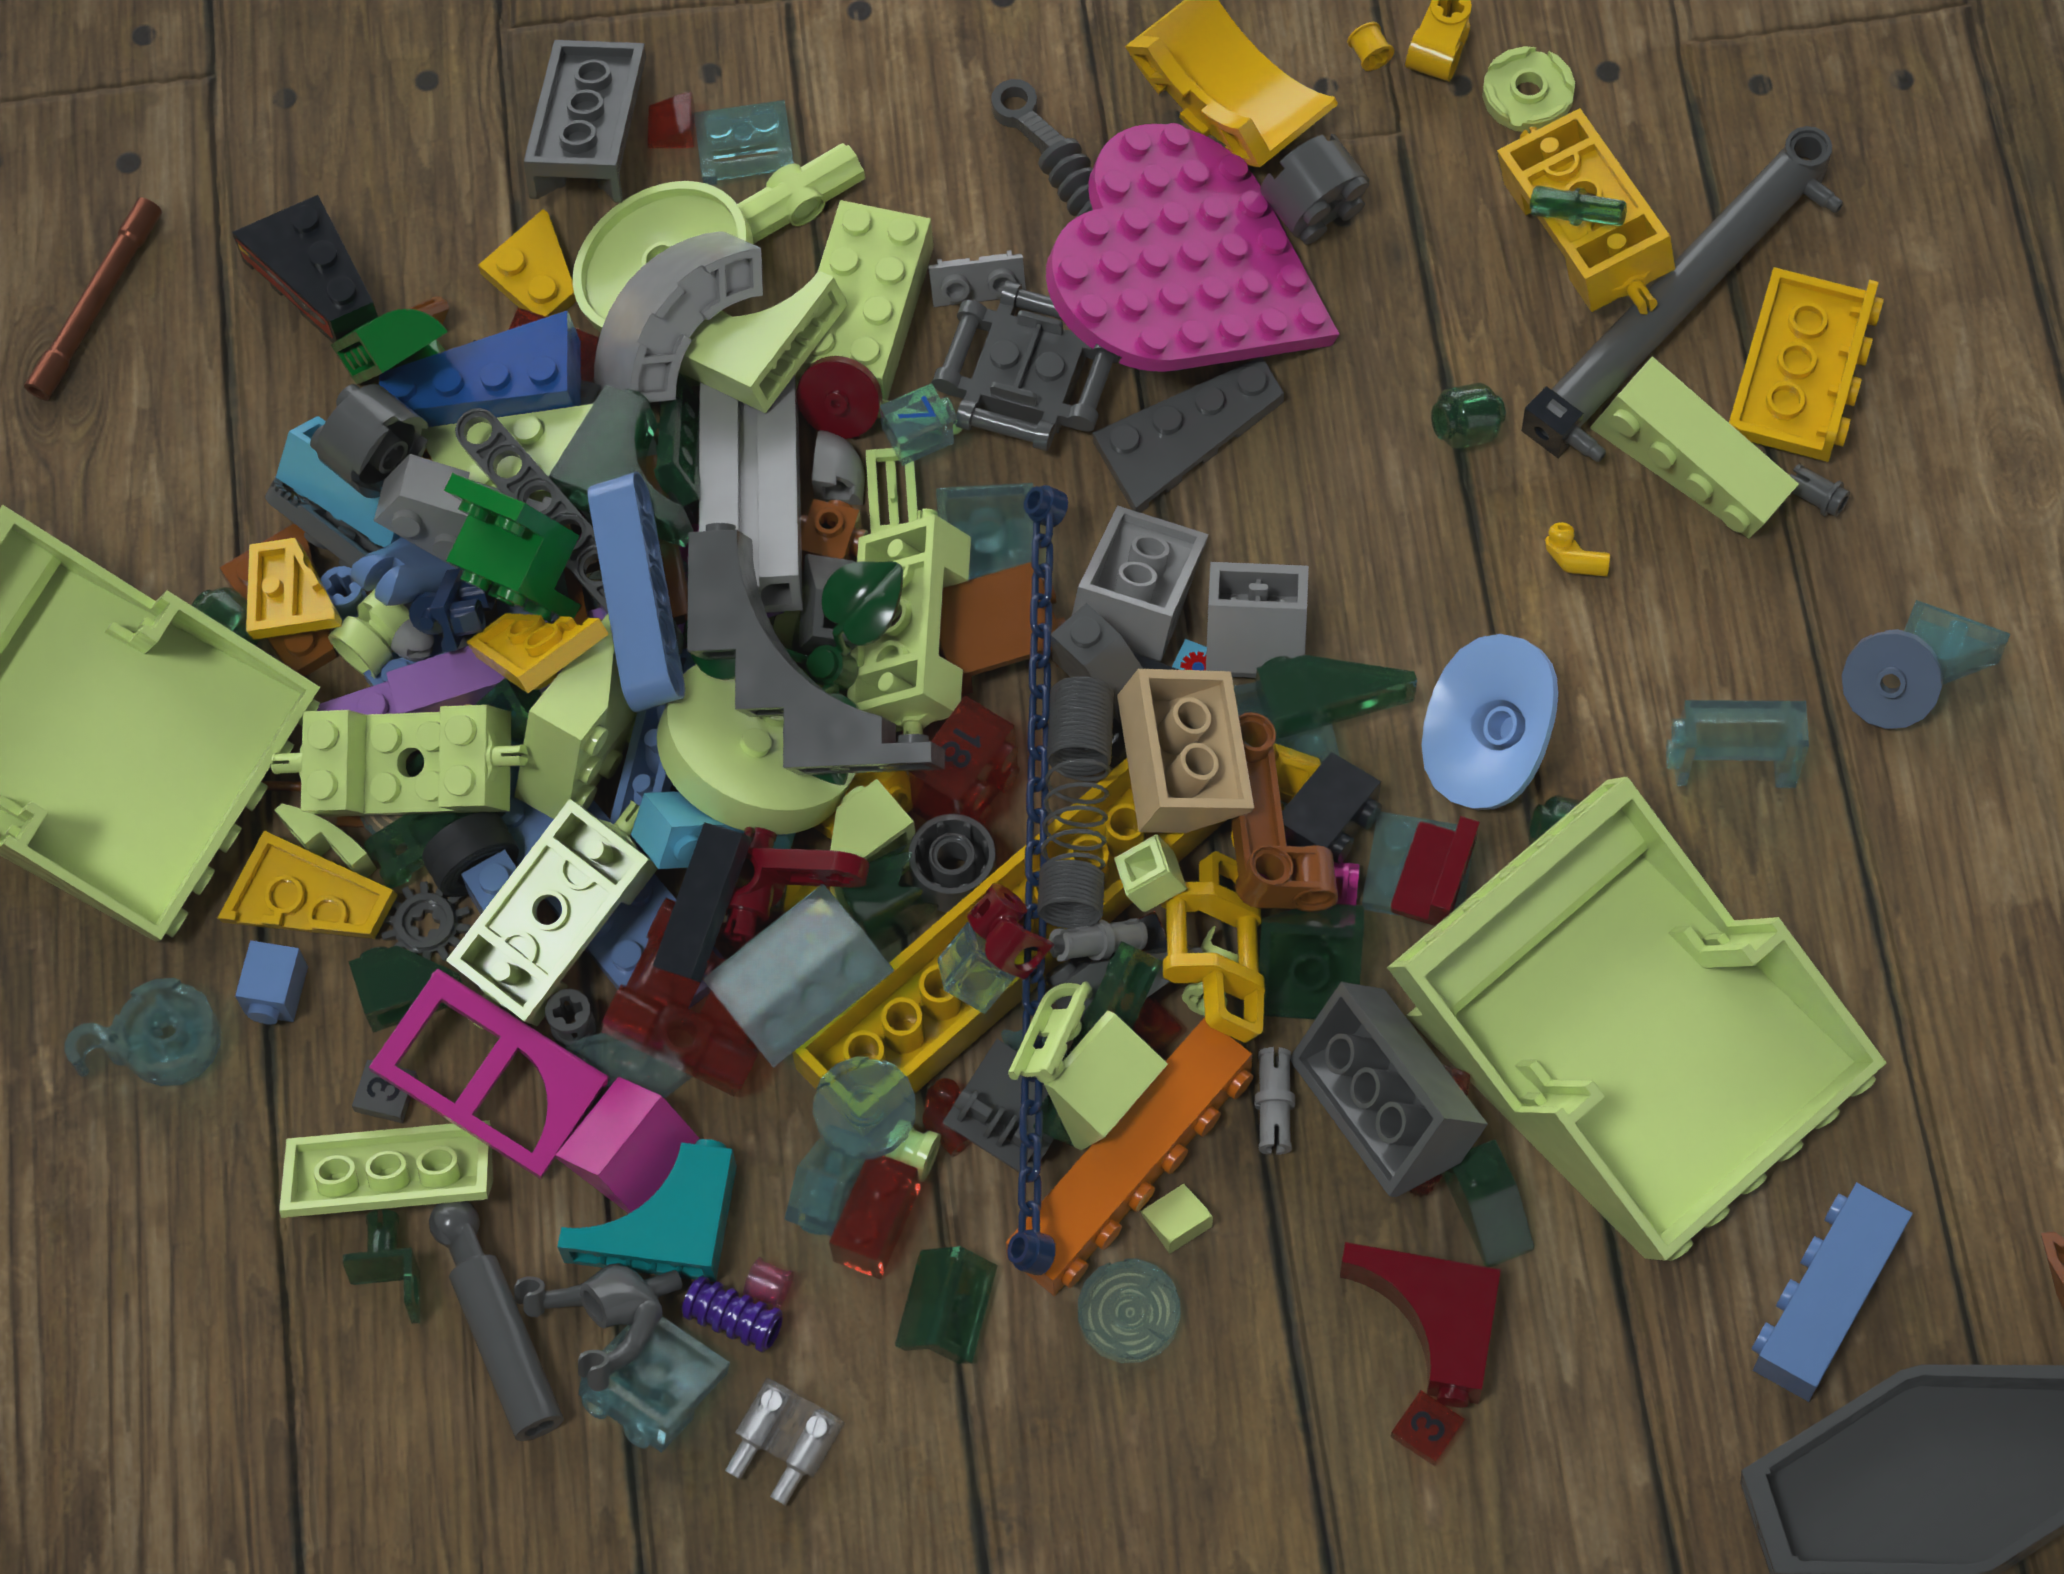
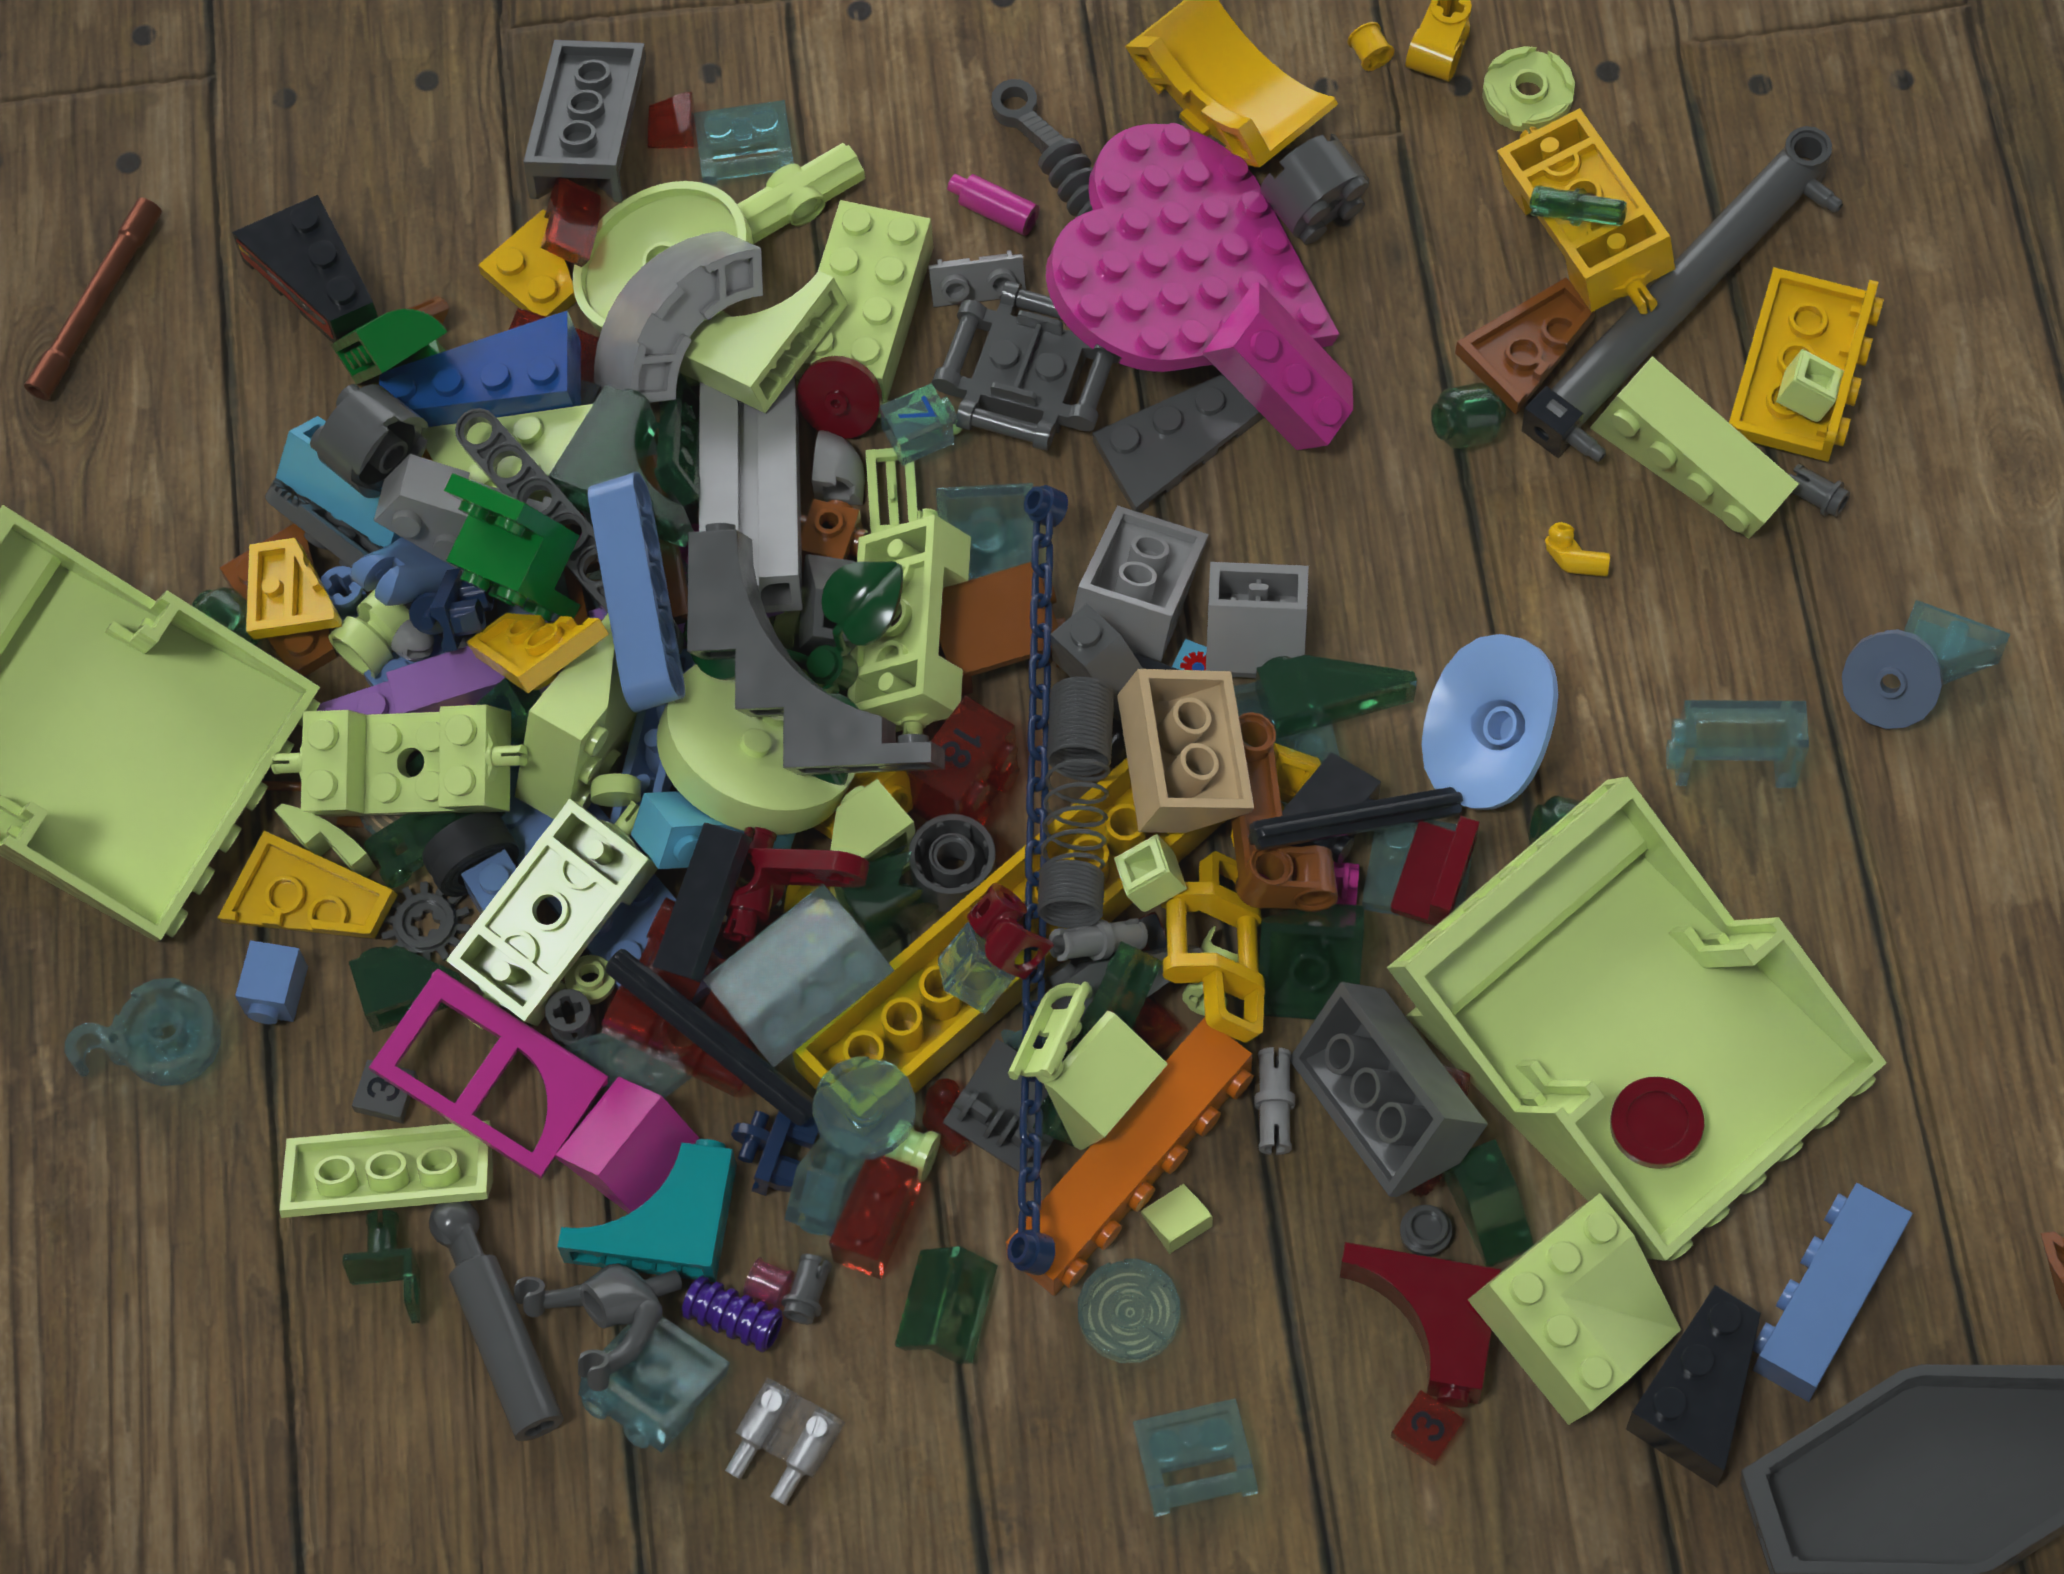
none -> clear red slope [540,177,601,267]
none -> yellowish green plate [565,955,615,1005]
none -> yellowish green tile [591,773,641,807]
none -> black axle [605,949,817,1126]
none -> dark blue hips [731,1111,822,1196]
none -> dark grey pin [781,1254,832,1325]
none -> dark pink cylinder [947,174,1040,236]
none -> clear light blue plate [1133,1398,1258,1517]
none -> dark pink slope [1203,282,1353,450]
none -> black axle [1248,787,1463,851]
none -> dark grey plate [1400,1205,1452,1257]
none -> dark orange wing [1455,278,1596,415]
none -> yellowish green slope [1468,1193,1681,1425]
none -> dark red piece [1610,1077,1704,1169]
none -> black wedge [1626,1285,1761,1488]
none -> yellowish green slope [1776,349,1844,422]

